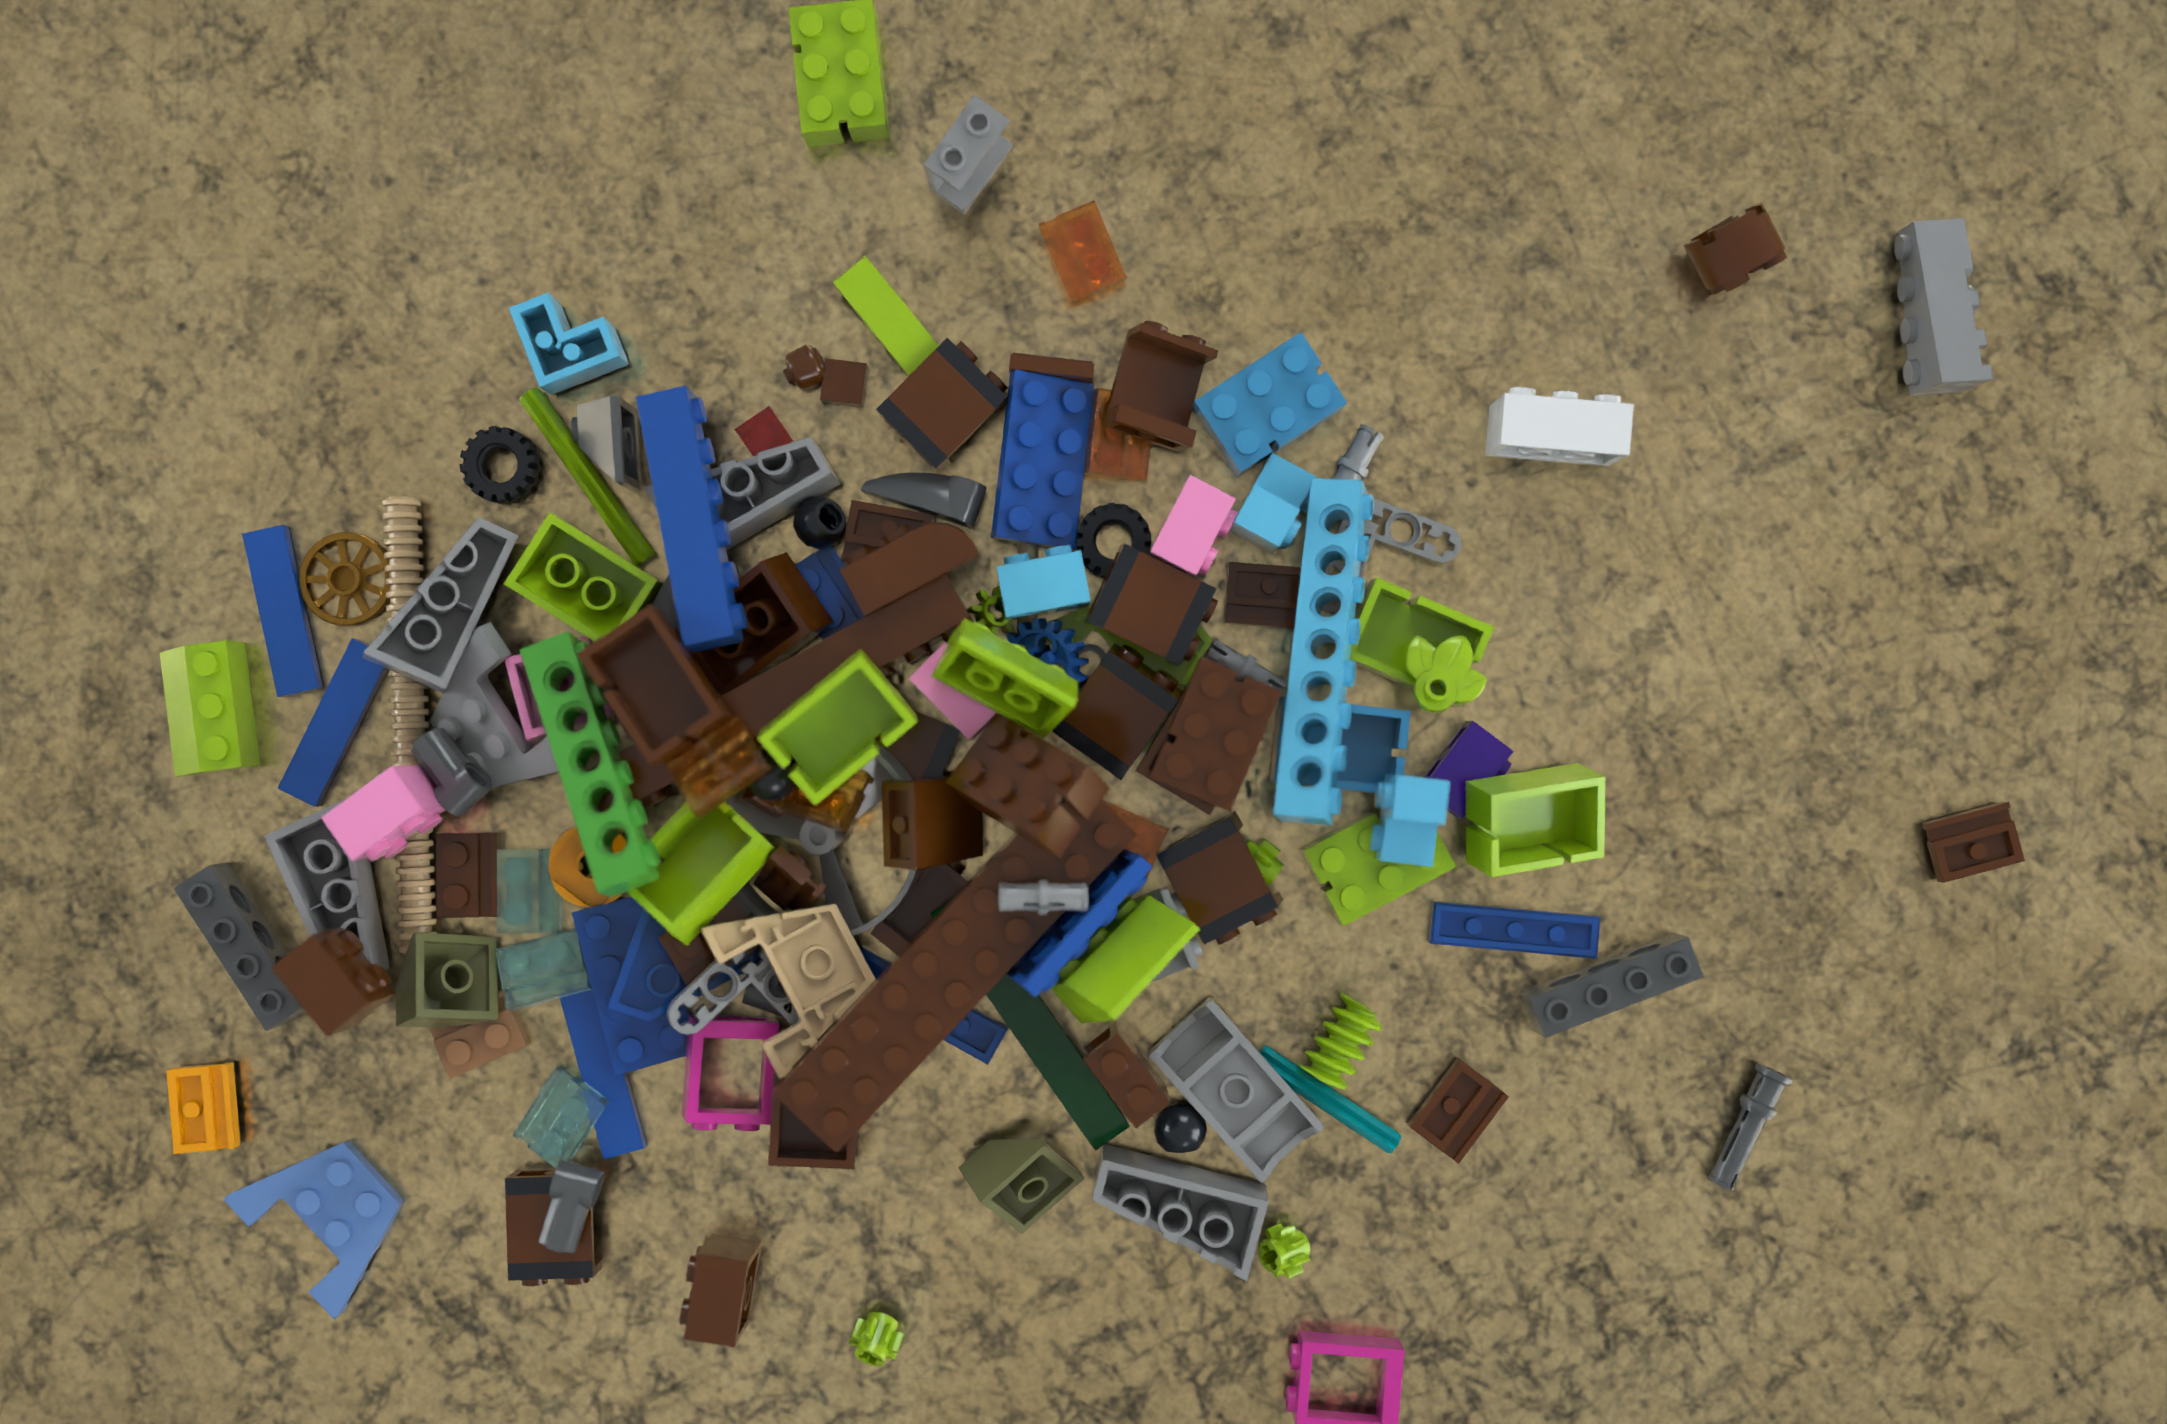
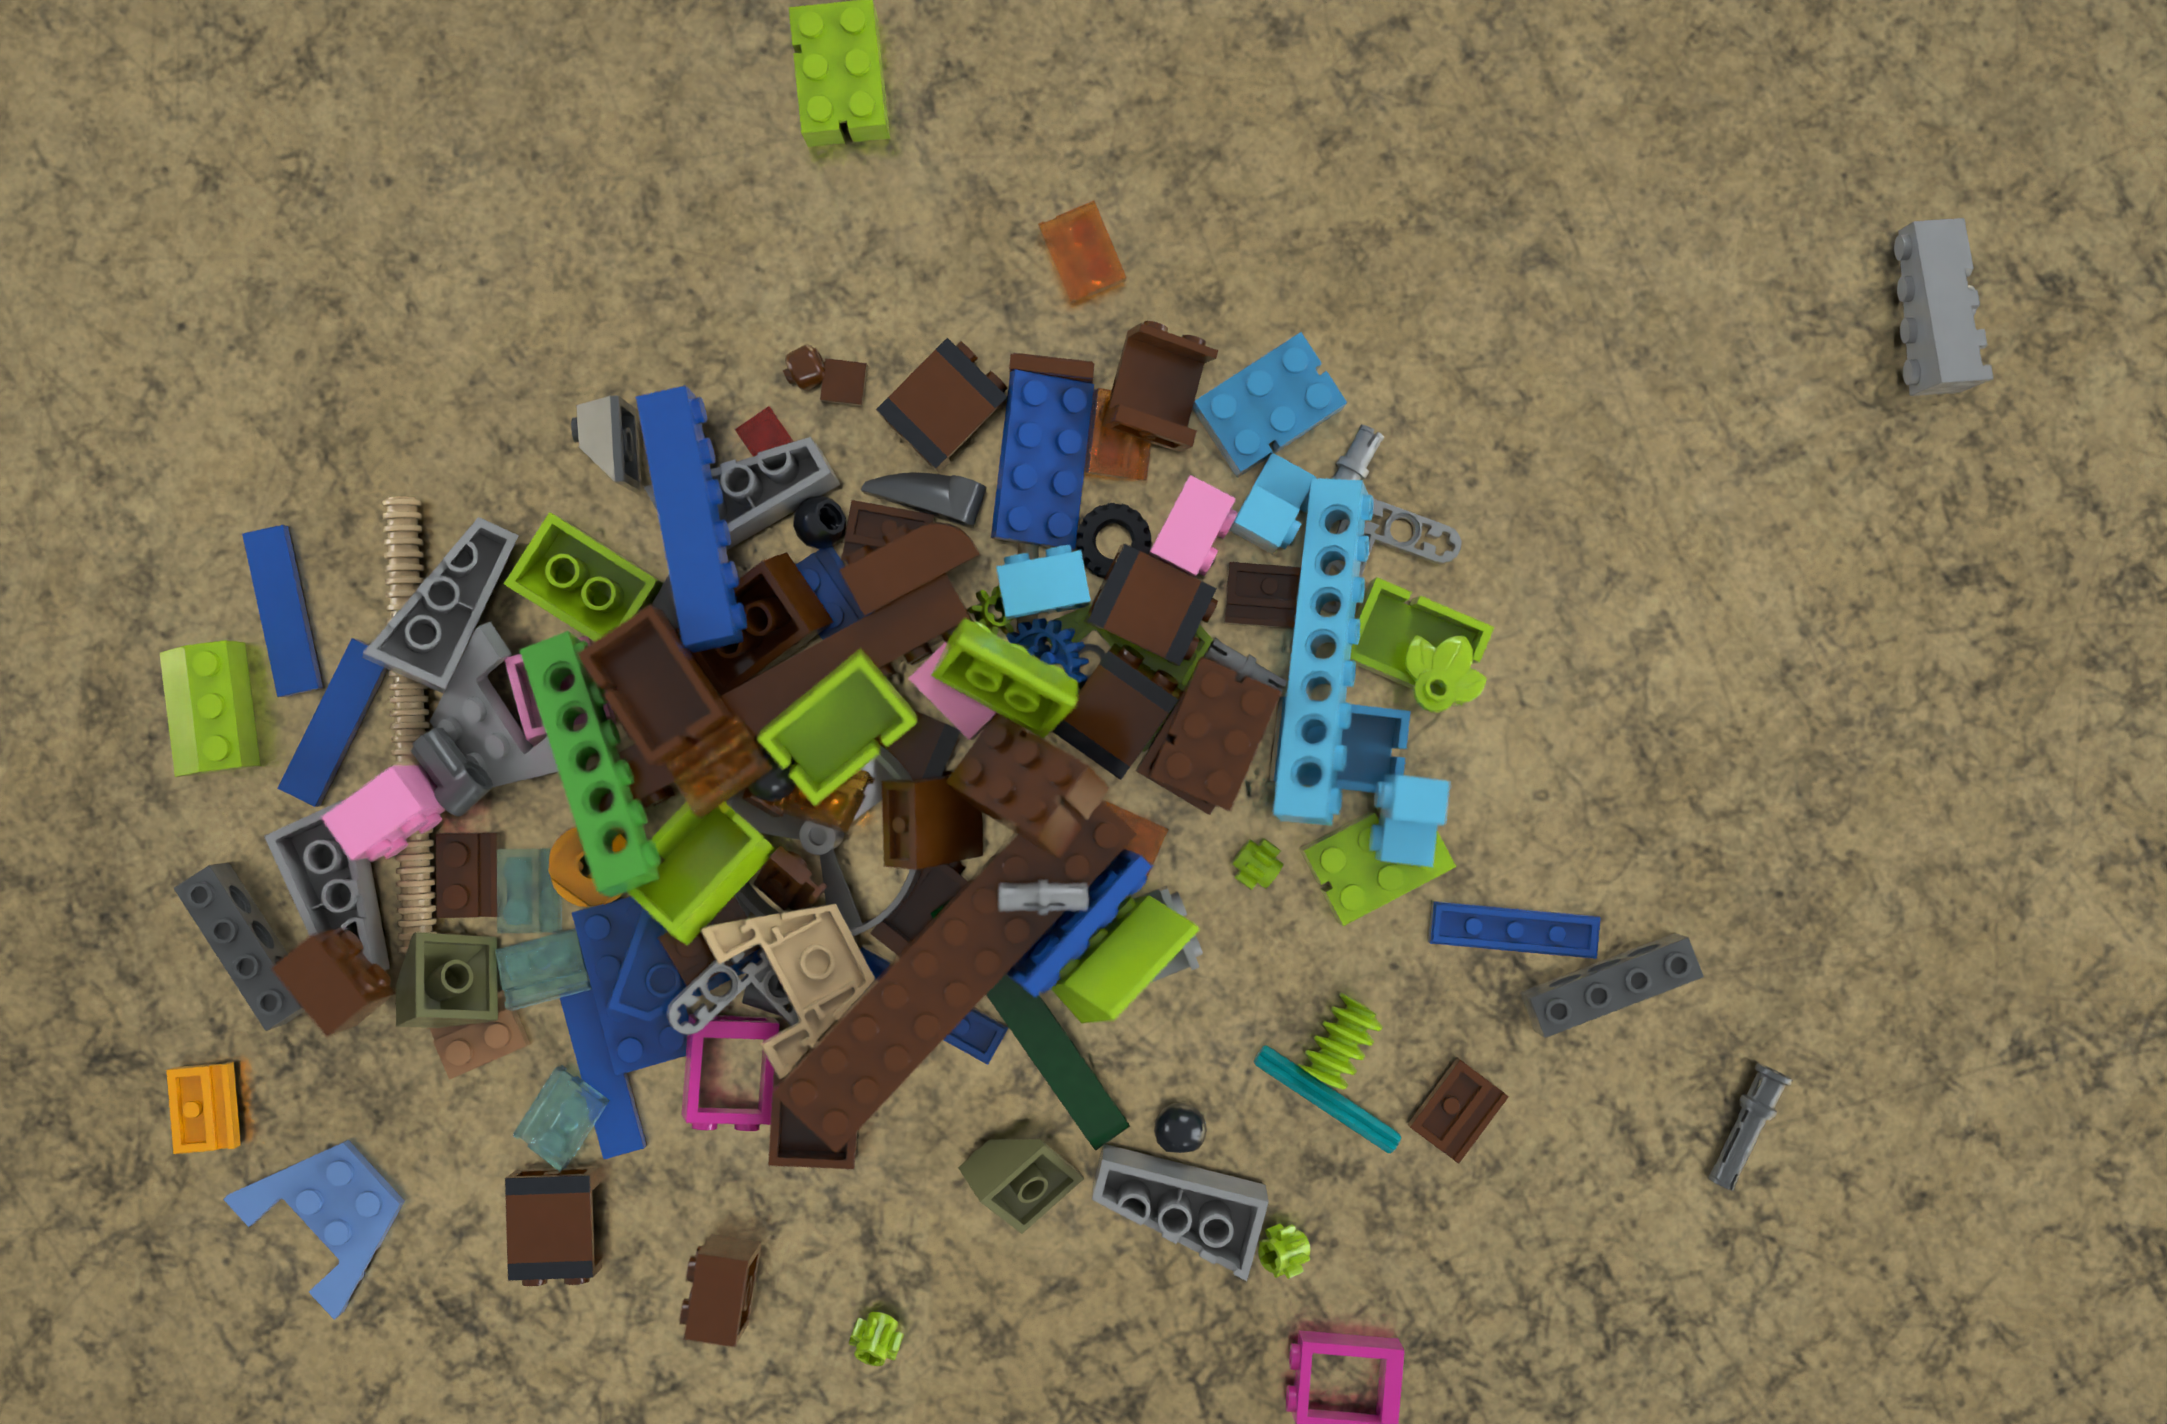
pearl gold wheel [299,532,390,626] -> none
black tyre [459,426,542,504] -> none
medium azure brick [509,293,629,395] -> none
lime axle [520,387,655,566] -> none
dark grey piece [538,1160,604,1253] -> none
lime slope [832,256,939,376] -> none
light grey panel [924,95,1013,215] -> none
reddish brown panel [1083,1020,1171,1129] -> none
light grey piece [1148,996,1325,1183] -> none
reddish brown panel [1156,811,1283,945] -> none
dark purple brick [1423,721,1514,819] -> none
lime piece [1466,763,1606,878] -> none
white brick [1485,387,1634,466] -> none
reddish brown brick [1683,202,1787,295] -> none
reddish brown plate [1921,802,2025,883] -> none

